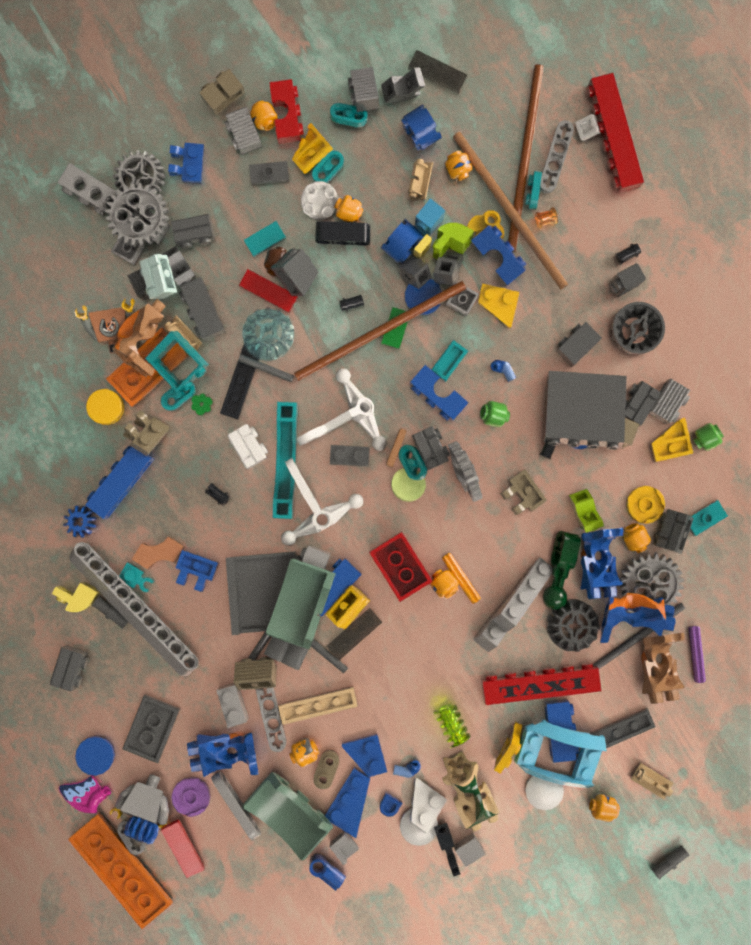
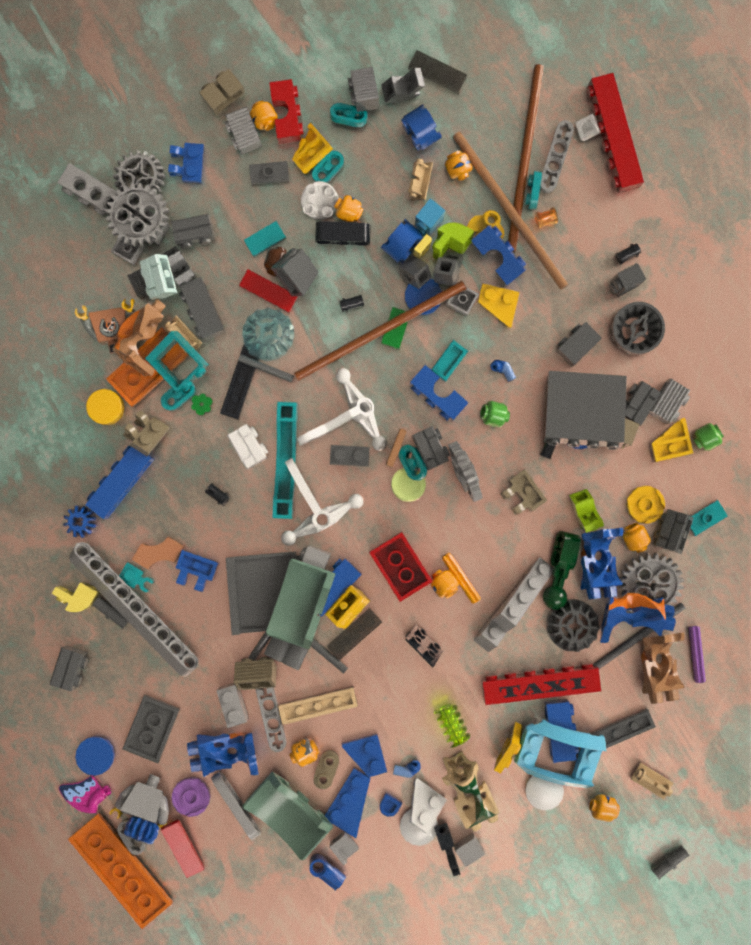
none -> black hinge [405,624,443,668]

